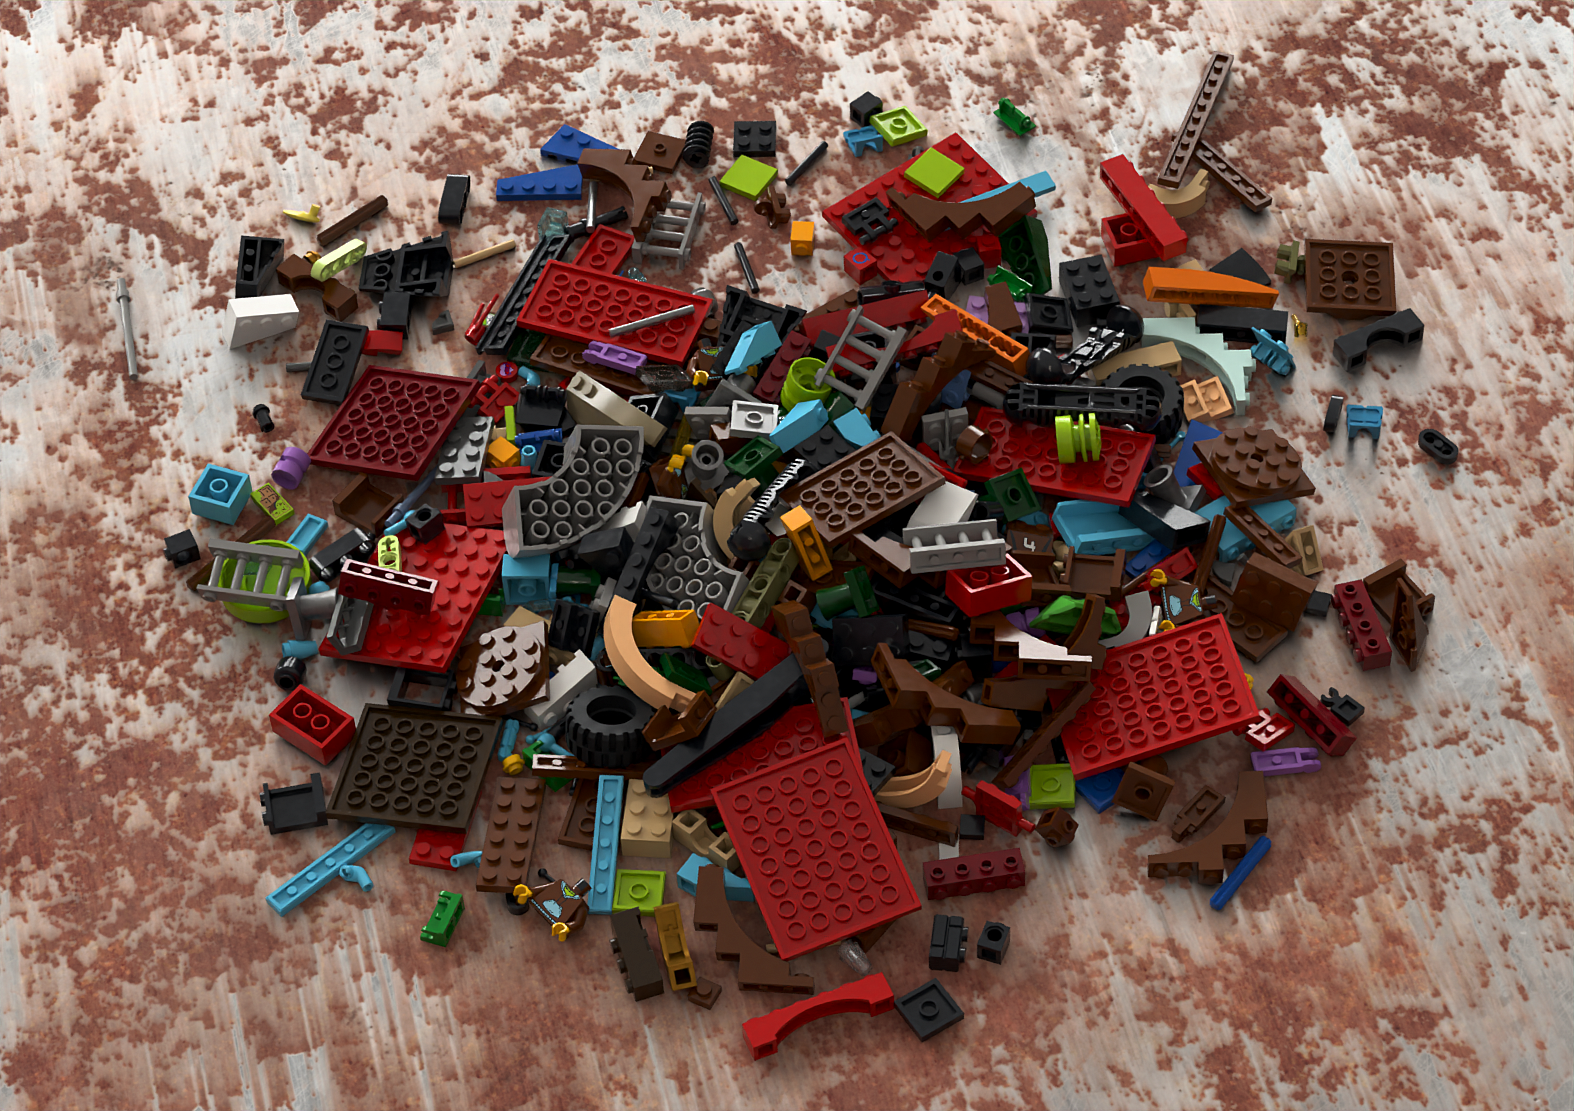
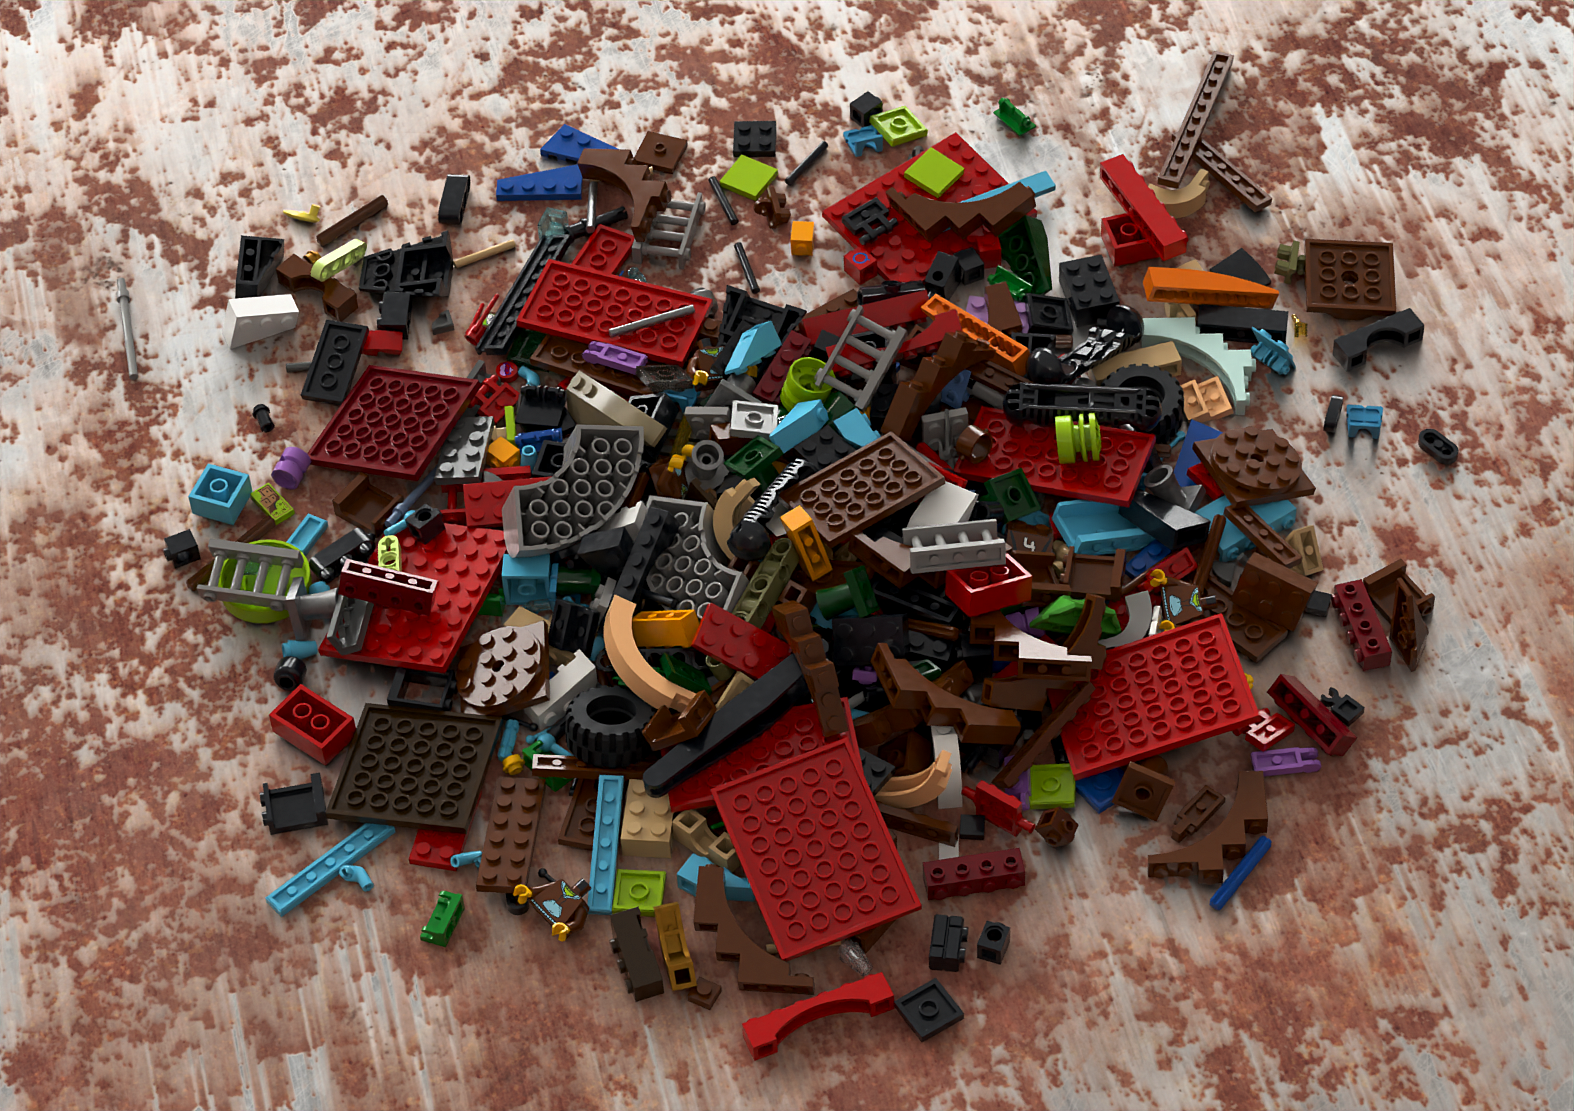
black piece [683,121,714,168] -> none

